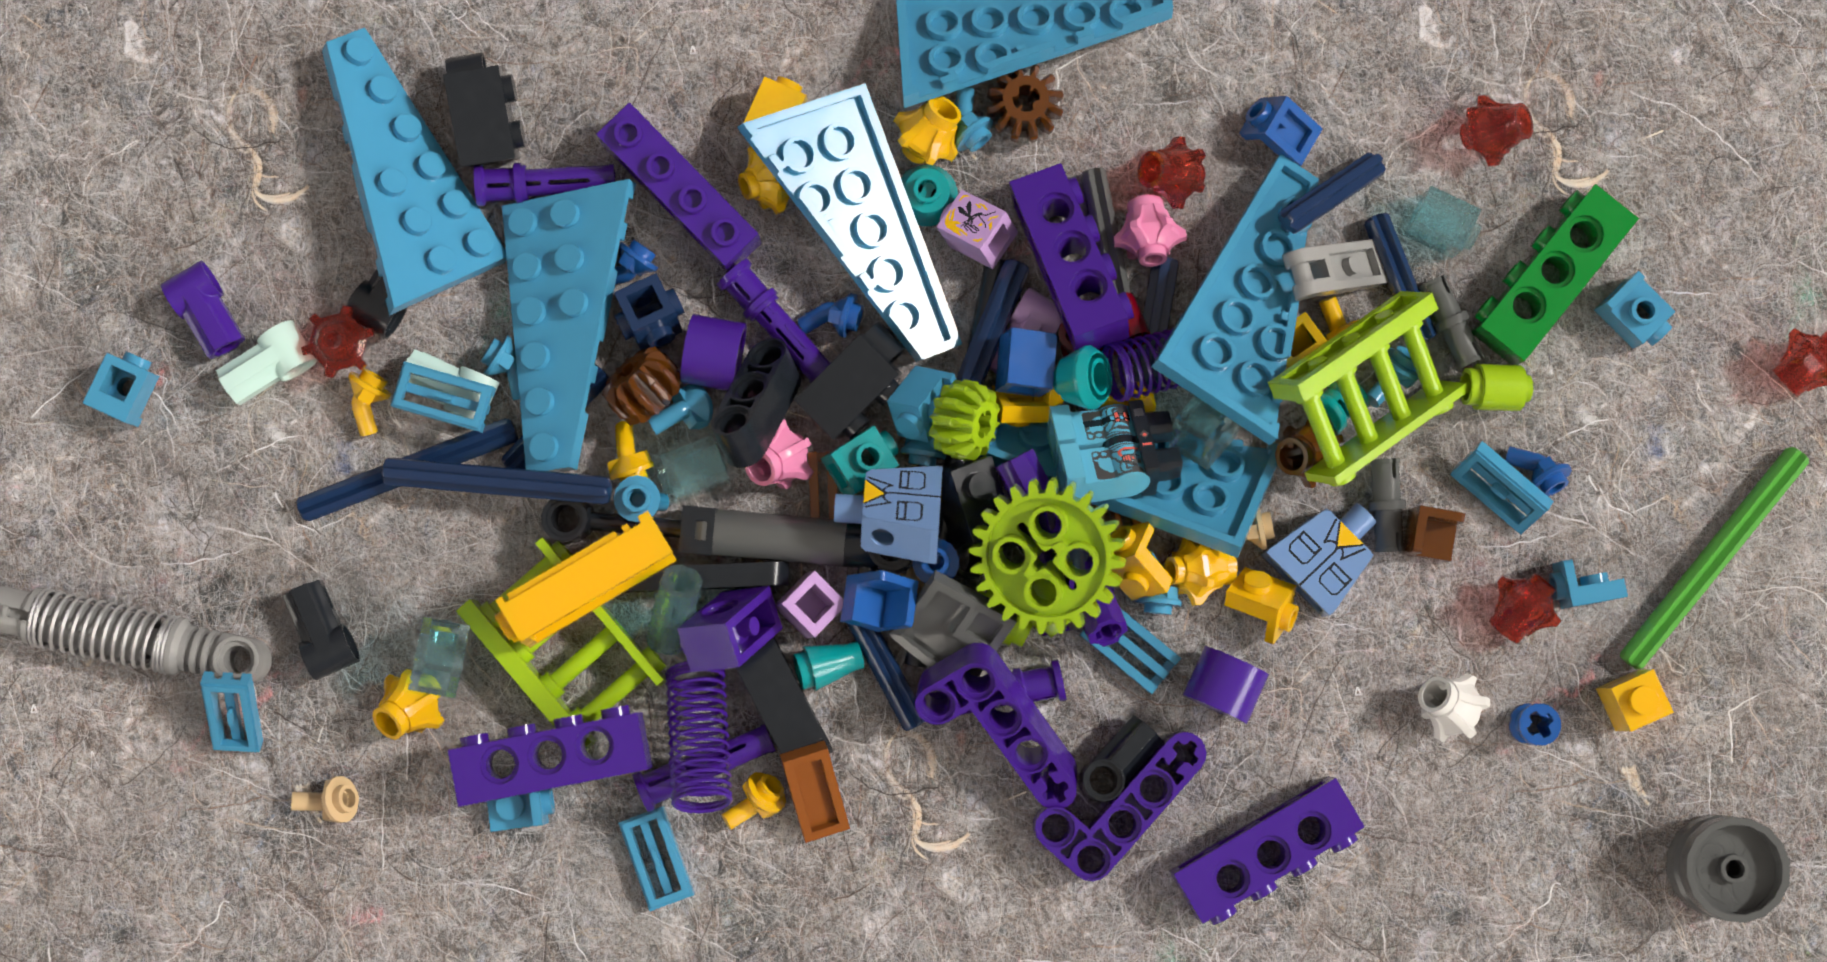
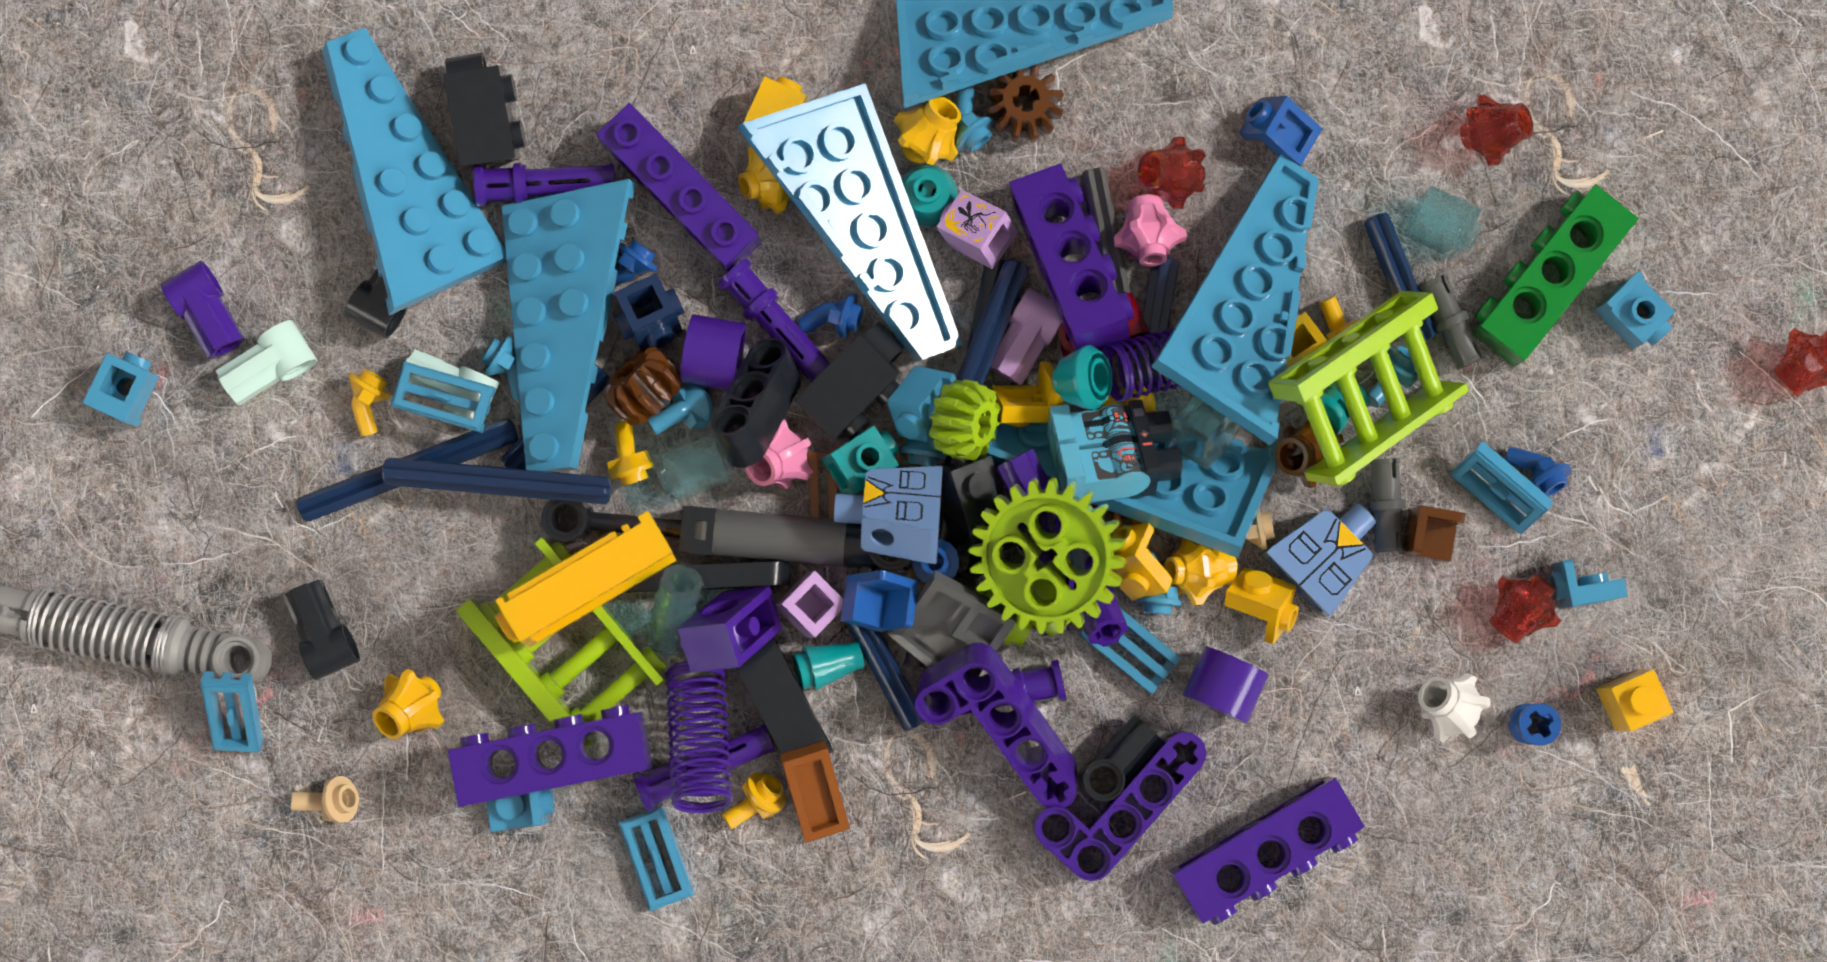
clear red rock [301,305,375,378] -> none
clear light blue brick [408,617,470,698] -> none
dark azure plate [613,475,669,522] -> none
blue panel [995,327,1057,398] -> none
dark blue axle [1278,153,1386,234] -> none
light grey plate [1282,239,1389,301] -> none
lime brick [1460,364,1533,411] -> none
bright green axle [1620,447,1809,670] -> none
dark grey wheel [1666,814,1790,923] -> none

